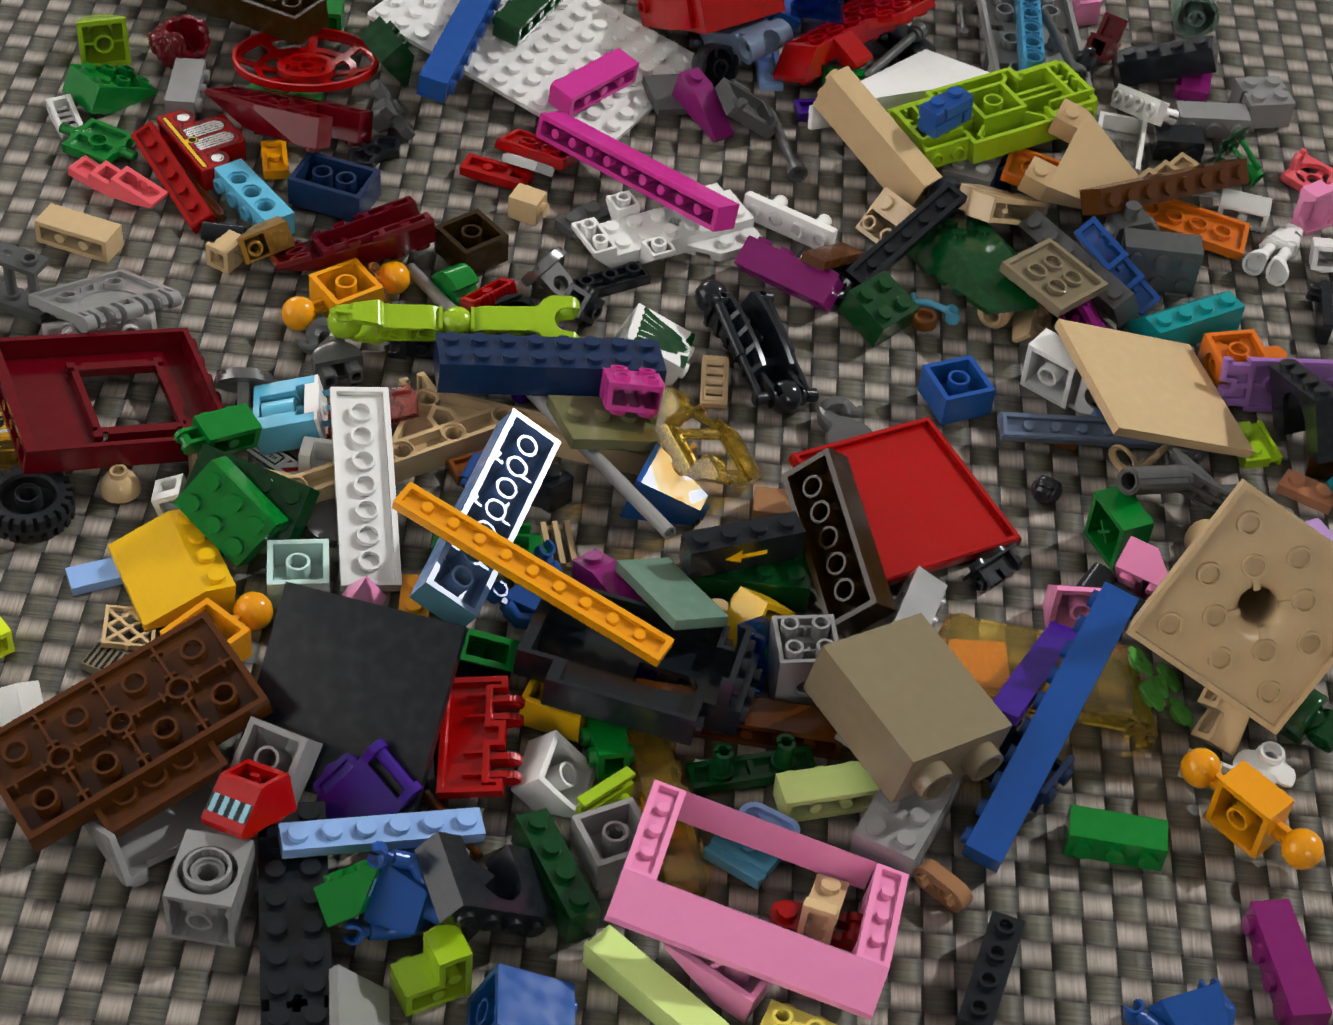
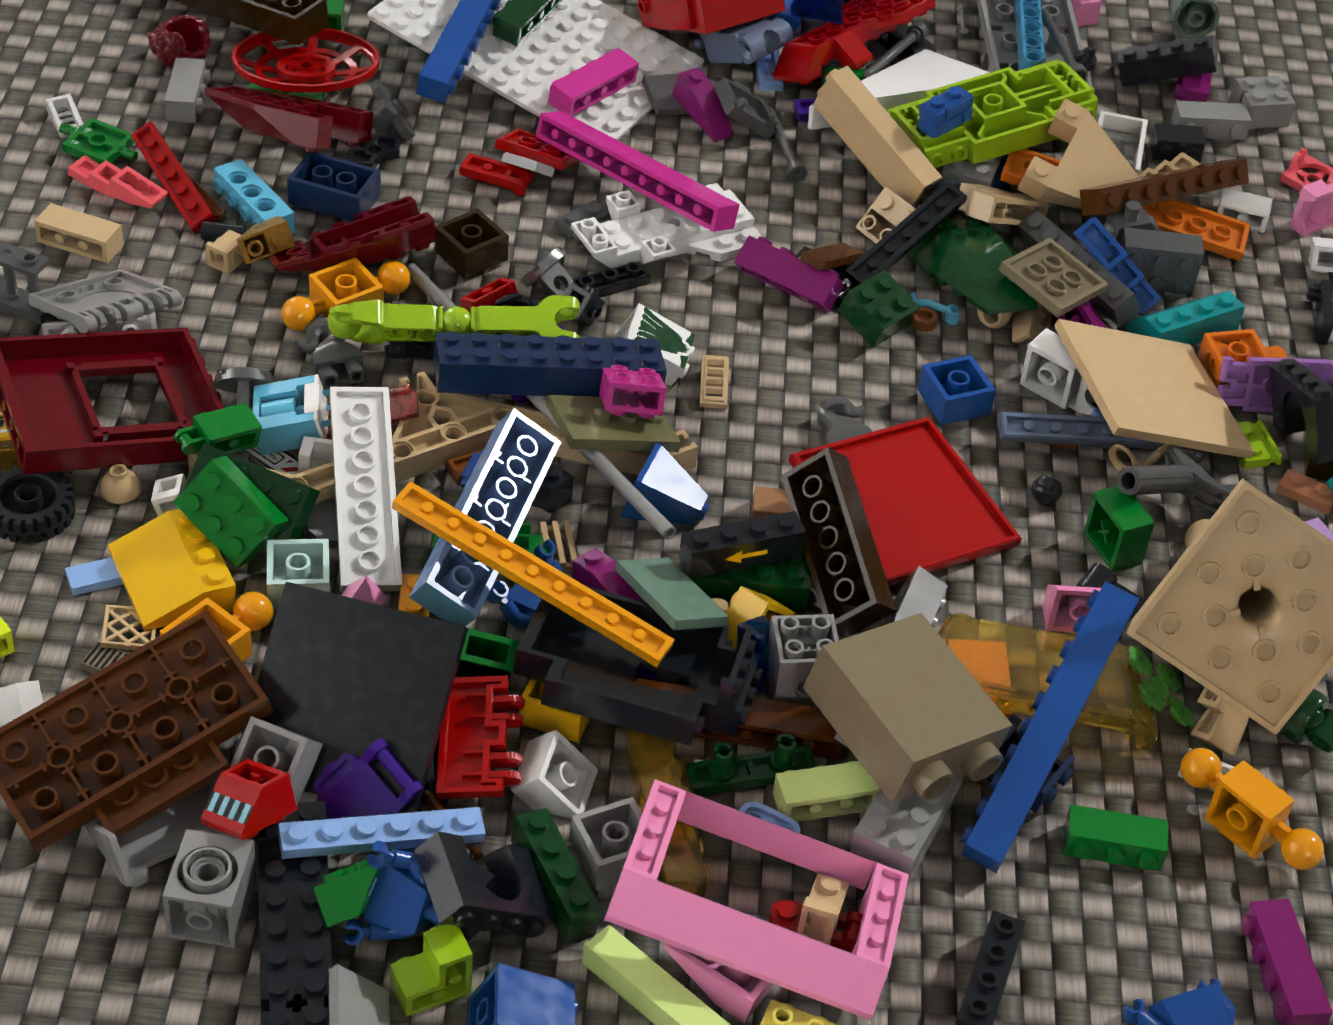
green slope [62,62,158,115] -> none
lime slope [75,13,131,66] -> none
brick [157,110,246,191] -> none
light orange plate [260,140,289,180] -> none
dark green slope [358,16,415,88] -> none
clear orange hinge [369,262,392,304] -> none
green brick [431,263,479,307] -> none
tan brick [508,183,549,226] -> none
lime plate [575,766,636,815] -> none
green brick [580,716,635,780] -> none
clear yellow windscreen [655,386,764,488] -> none
black cylinder [691,42,739,88] -> none
black piece [694,279,819,415] -> none
medium azure plate [702,834,782,890] -> none
white plate [743,191,838,249] -> none
medium nougat beam [913,858,973,913] -> none
black hinge [962,543,1022,591] -> none
dark purple tile [993,621,1077,726] -> none
dark red brick [1085,12,1128,63] -> none
white plate [1110,83,1179,127] -> none
bright pink slope [1115,536,1168,601] -> none
plant [1213,126,1265,187] -> none
white plate [1232,741,1296,788] -> none
white piece [1242,223,1303,286] -> none

